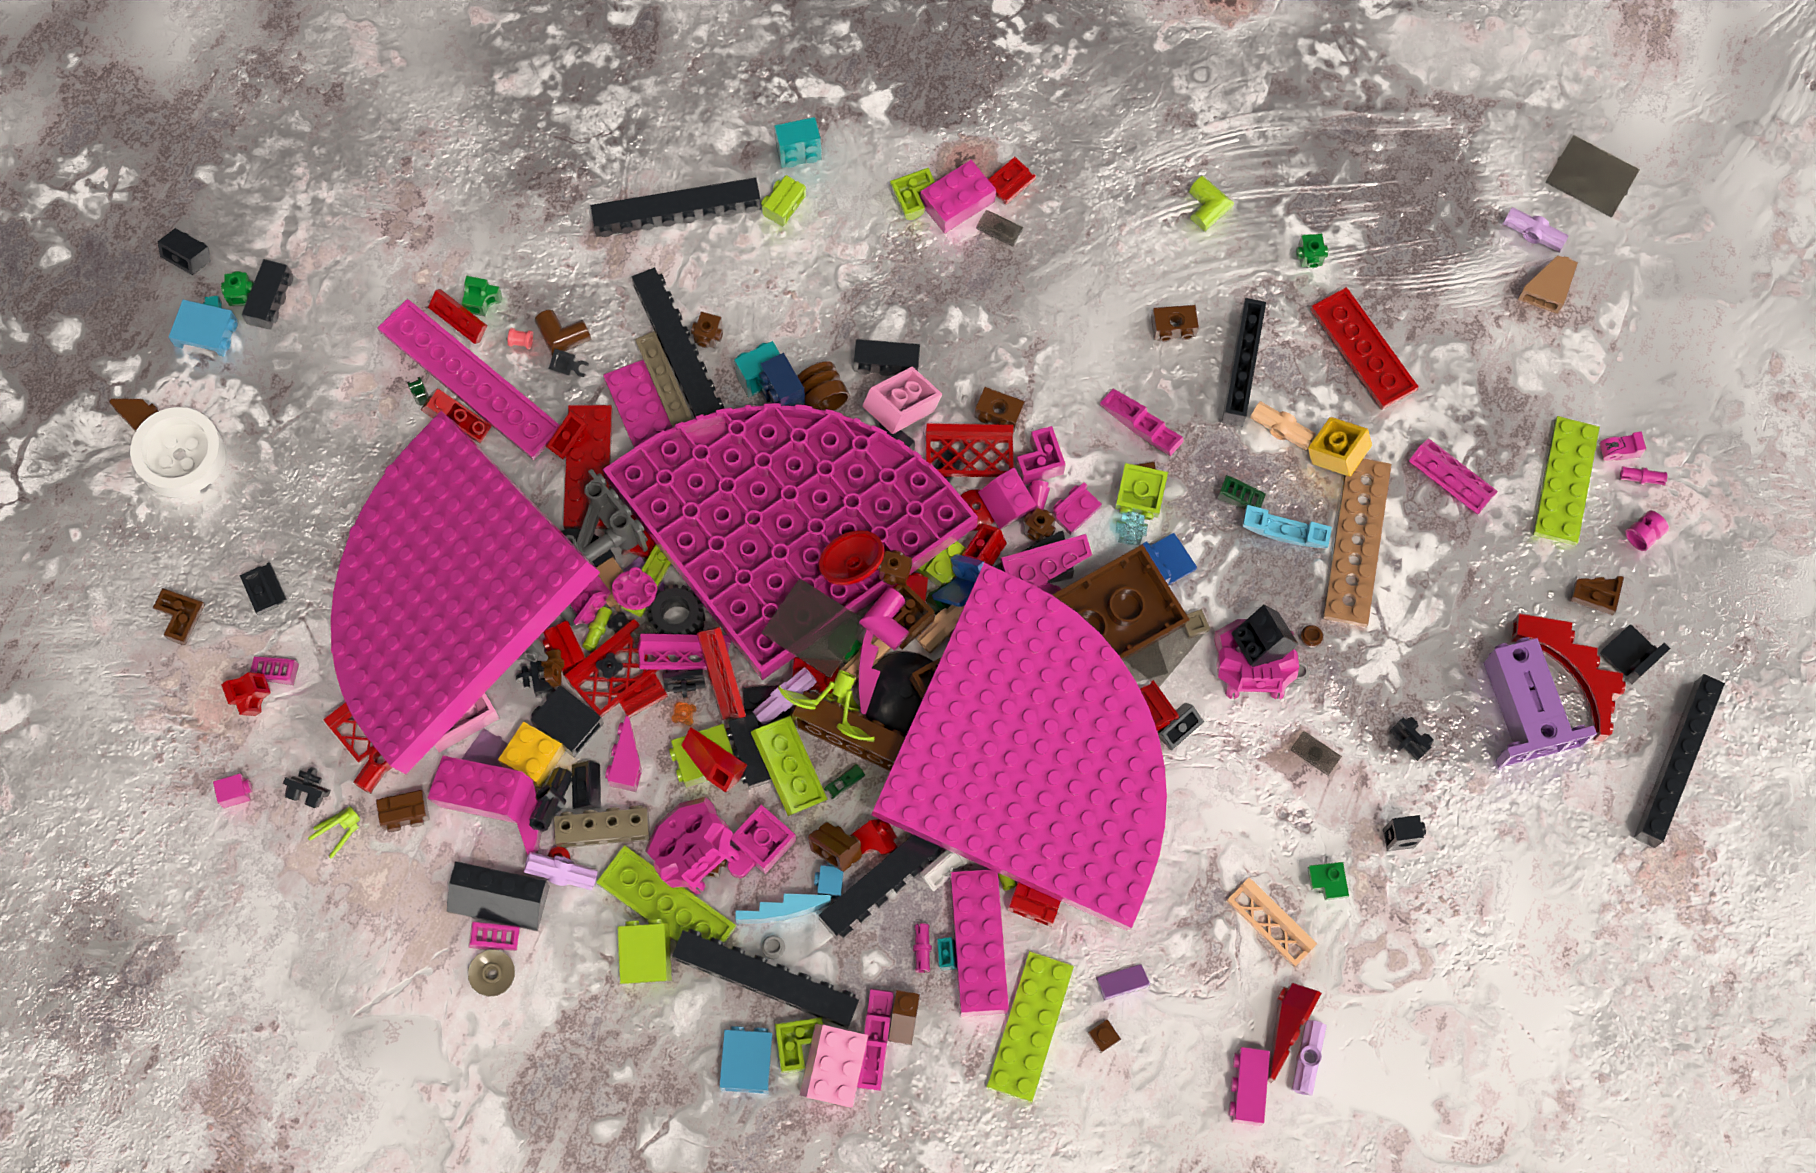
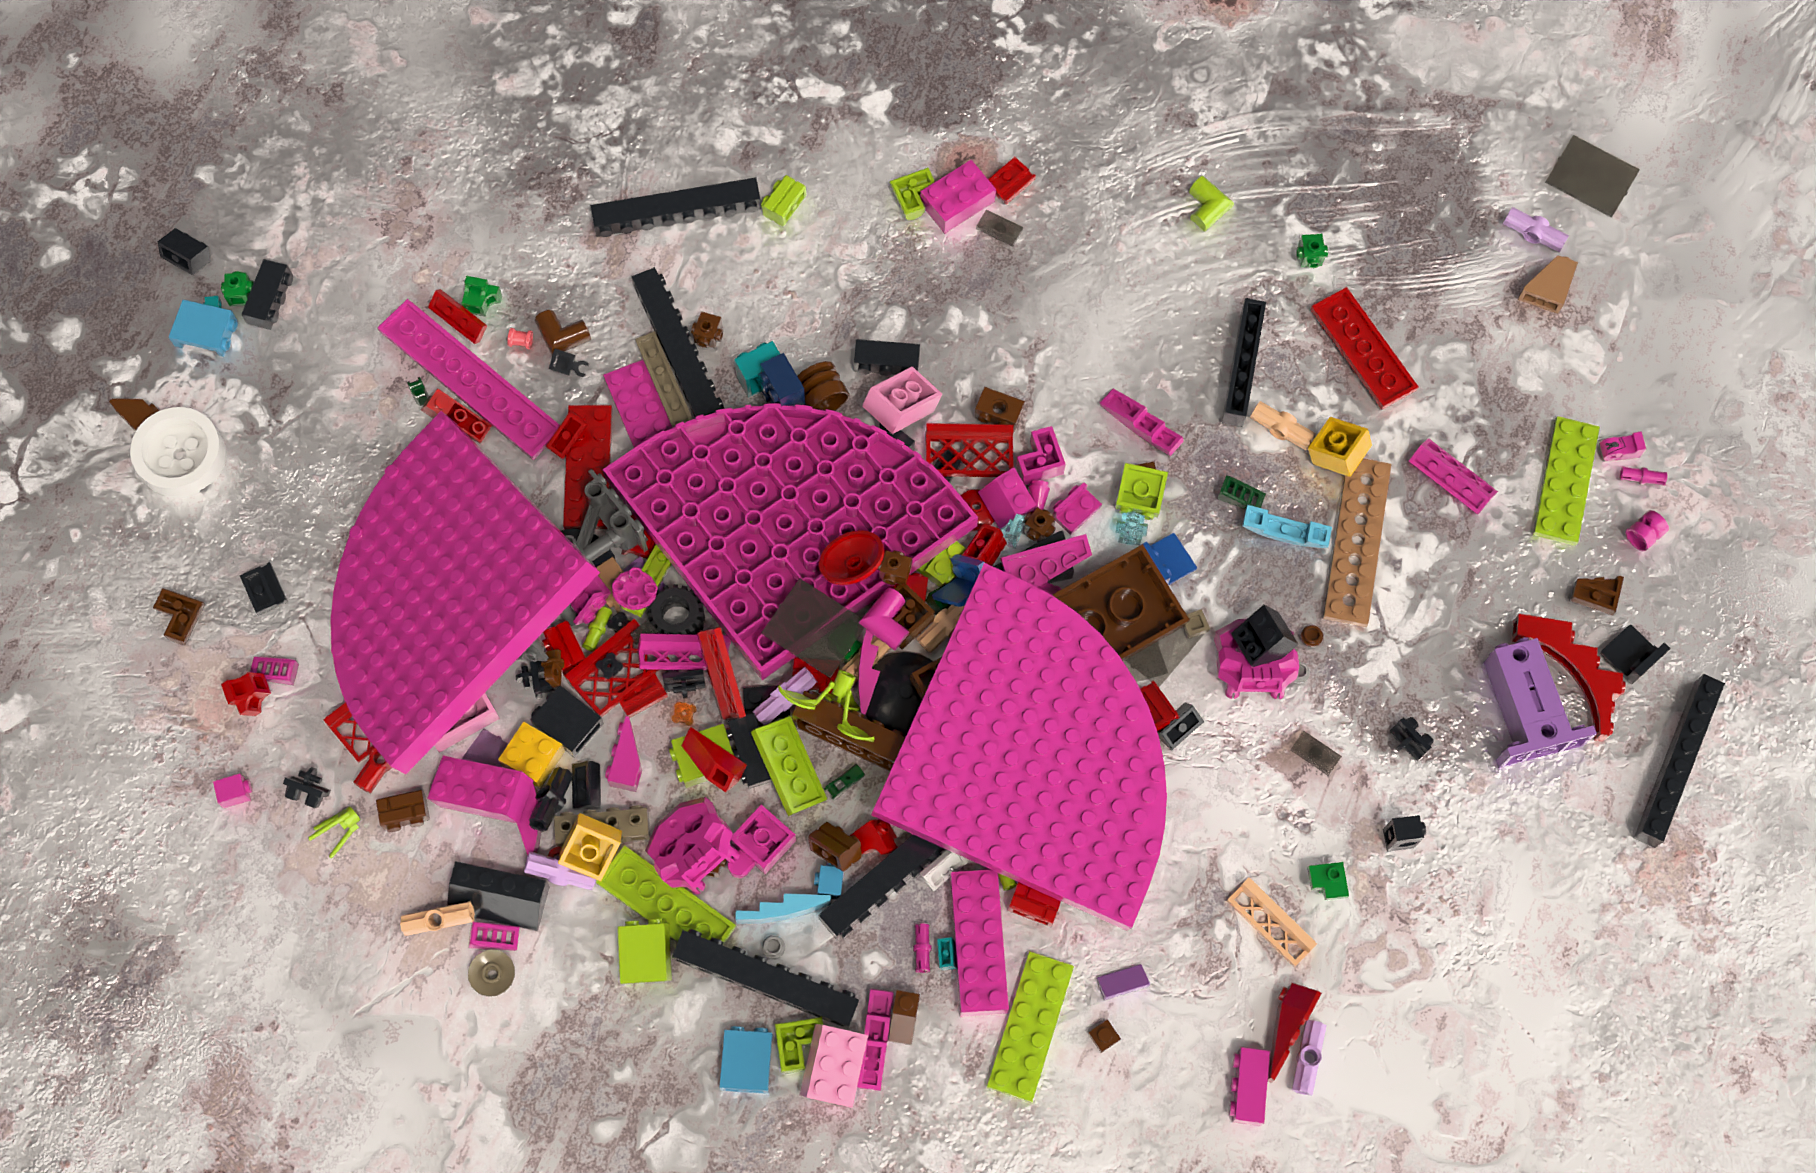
teal brick [774,117,822,168] -> none
reddish brown brick [1151,305,1199,342] -> none
none -> light nougat piece [400,901,475,936]
none -> yellow brick [558,813,622,881]
none -> clear light blue plate [1005,513,1025,549]

